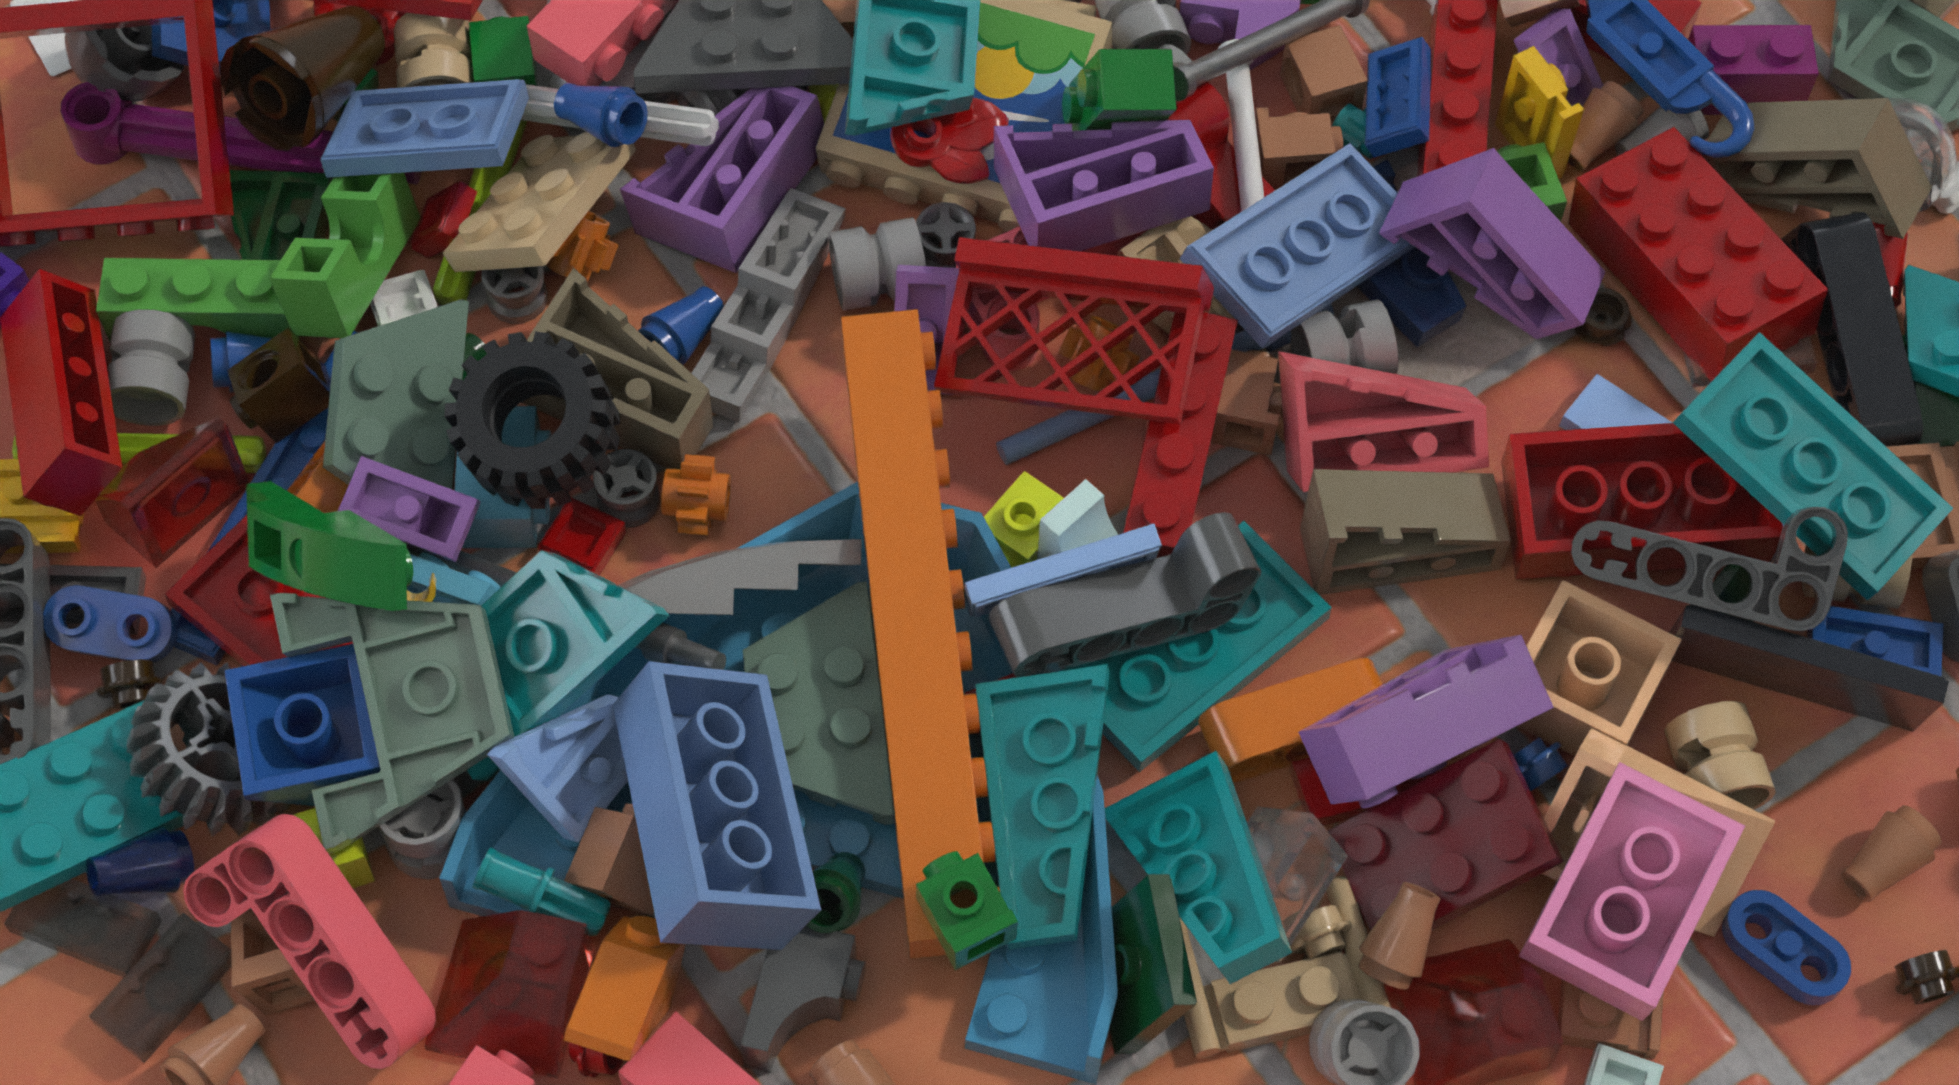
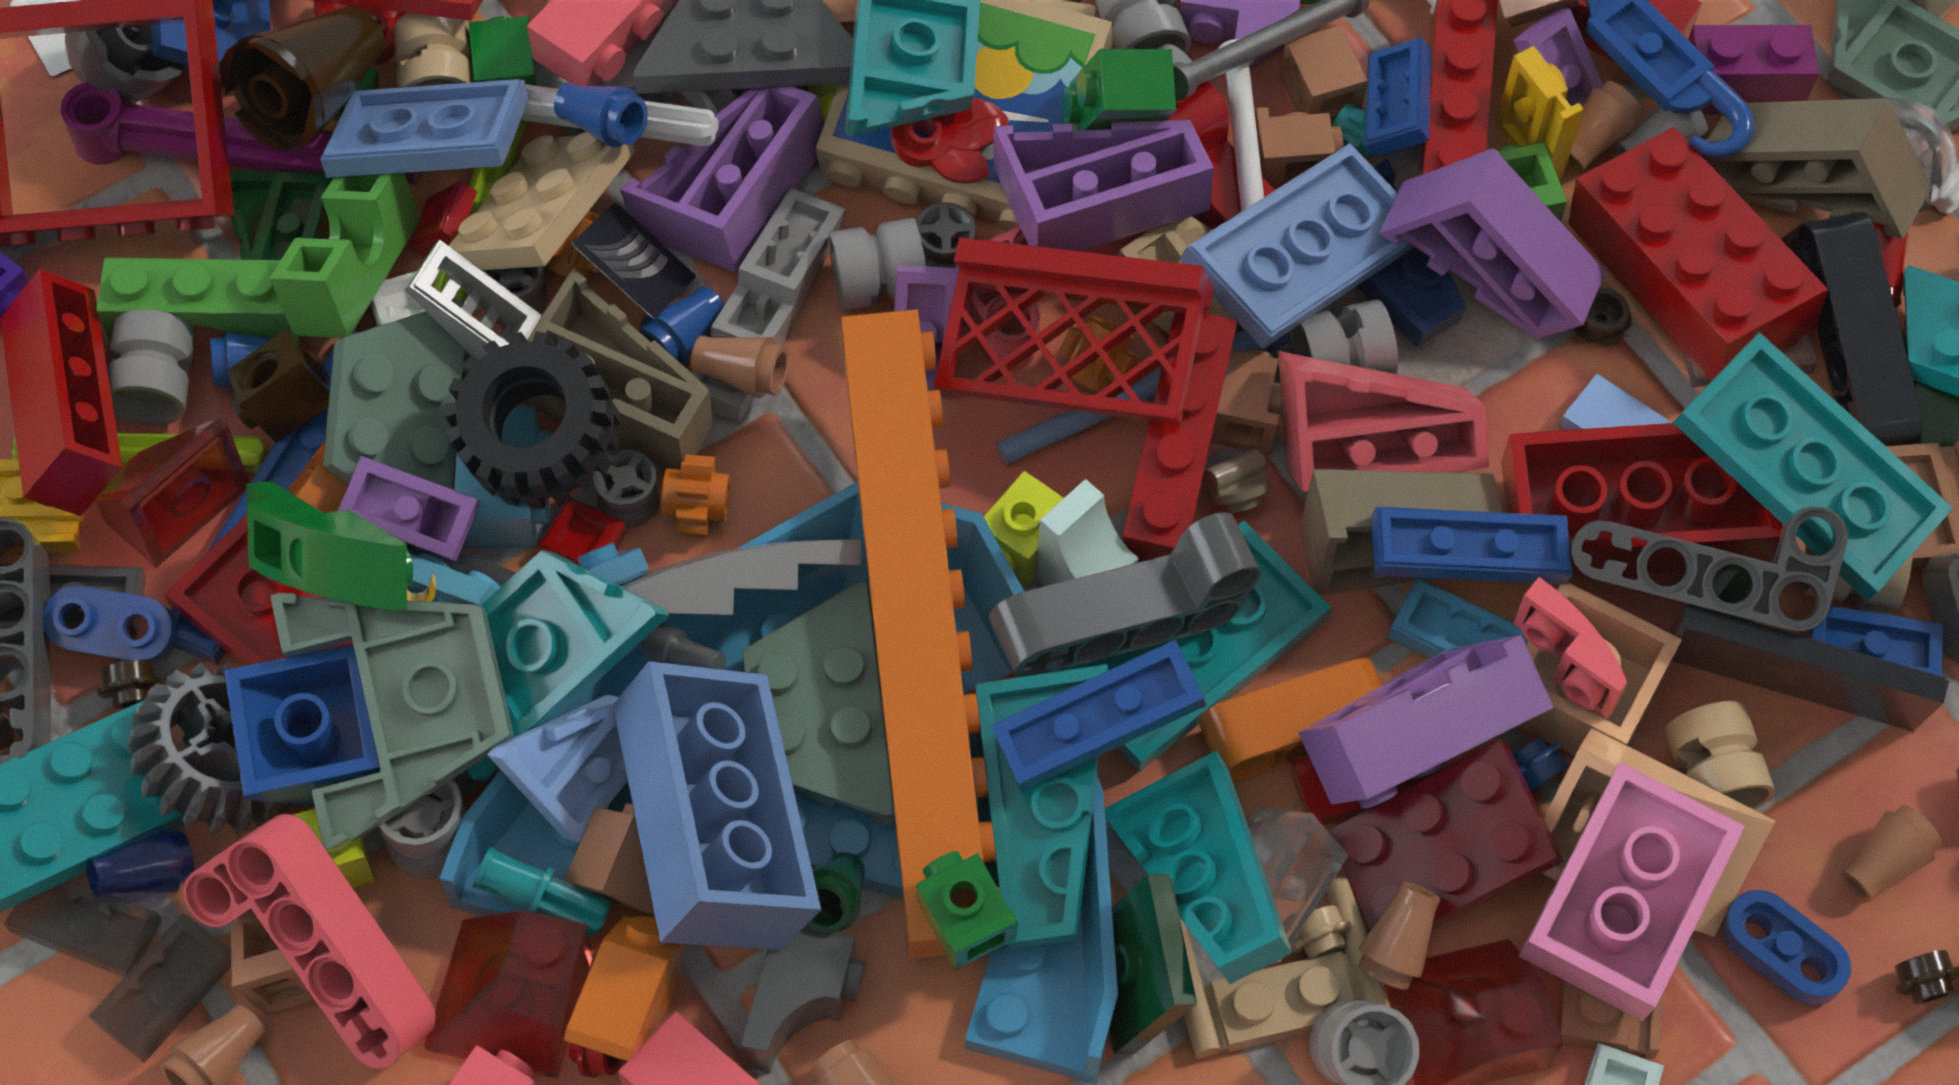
light blue tile [964,524,1162,618] -> none
none -> light grey slope [405,240,542,361]
none -> black sticker [572,203,696,319]
none -> dark azure plate [578,542,649,585]
none -> nougat cone [691,335,789,399]
none -> blue plate [991,640,1206,791]
none -> dark tan plate [1202,448,1271,513]
none -> blue tile [1371,506,1573,584]
none -> dark azure plate [1388,578,1529,658]
none -> coral slope [1513,577,1627,719]

